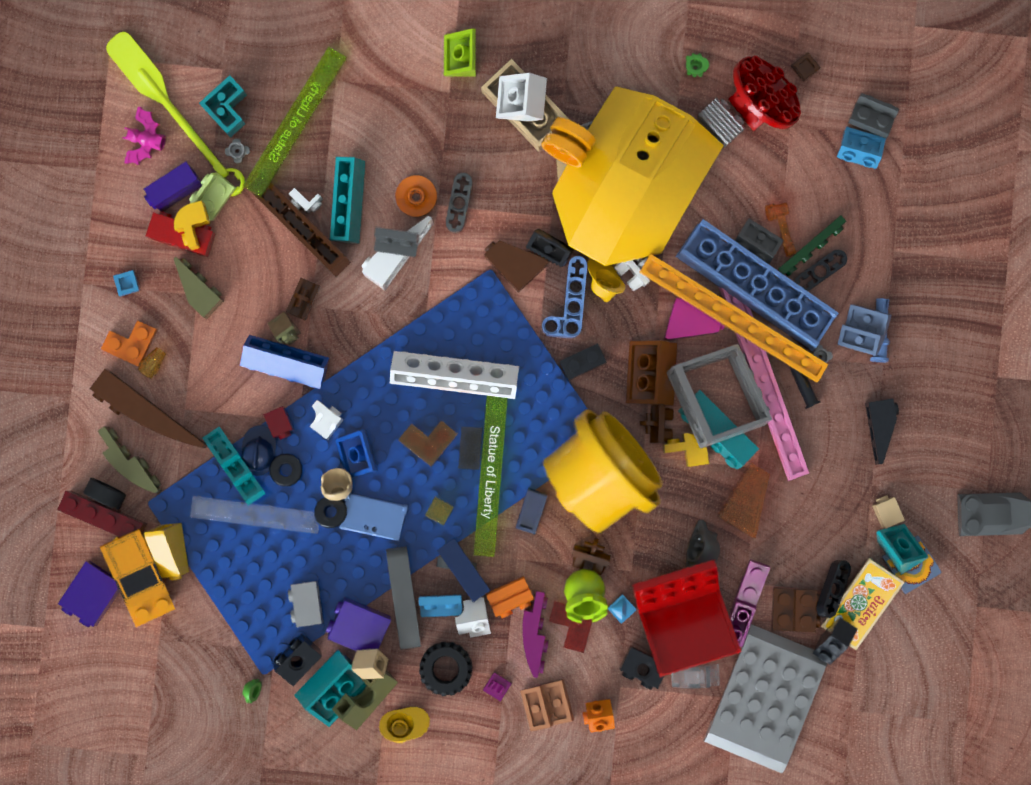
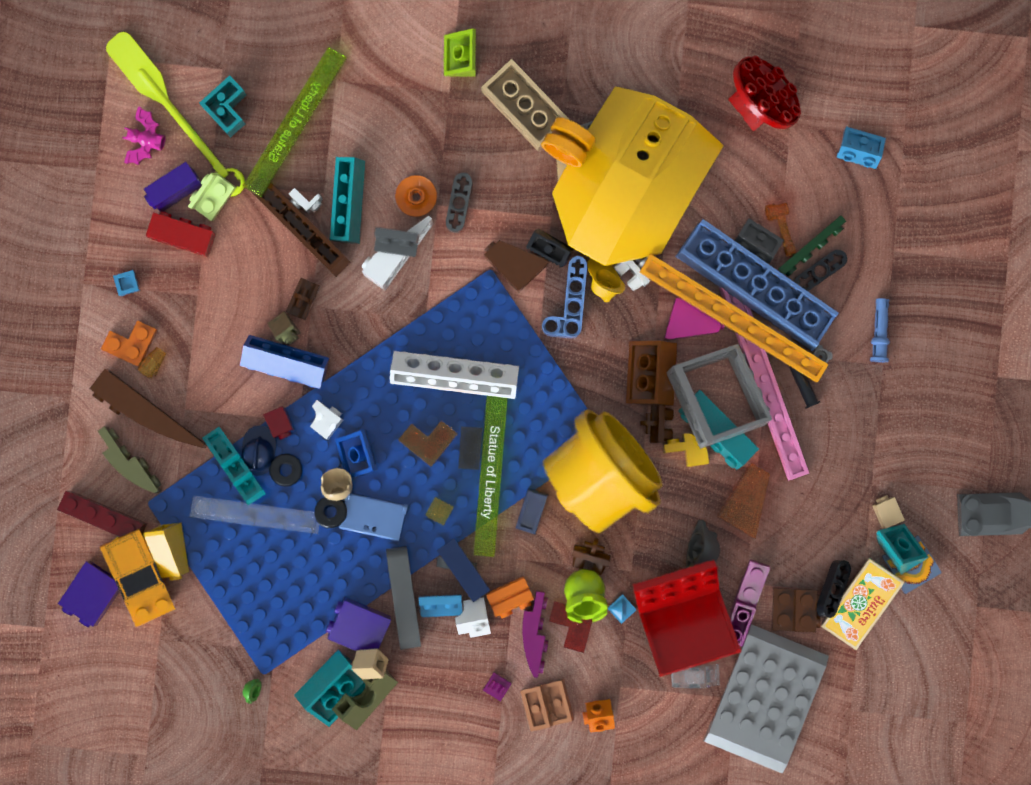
black tyre [83,478,126,510] -> none
yellow brick [174,200,210,250] -> none
olive slope [174,256,224,319] -> none
light grey plate [225,139,250,164] -> none
black brick [273,633,322,686] -> none
light grey brick [288,581,324,627] -> none
yellow piece [379,707,430,743] -> none
black tyre [419,641,473,696] -> none
white slope [496,73,547,121] -> none
black brick [559,343,607,381] -> none
black brick [619,646,664,690] -> none
bright green animal [686,53,709,77] -> none
light grey brick [697,98,745,147] -> none
reddish brown tile [791,52,821,82] -> none
black brick [813,617,858,665] -> none
sand blue slope [838,304,892,356] -> none
dark grey bracket [848,93,899,139] -> none
black slope [865,399,899,465] -> none

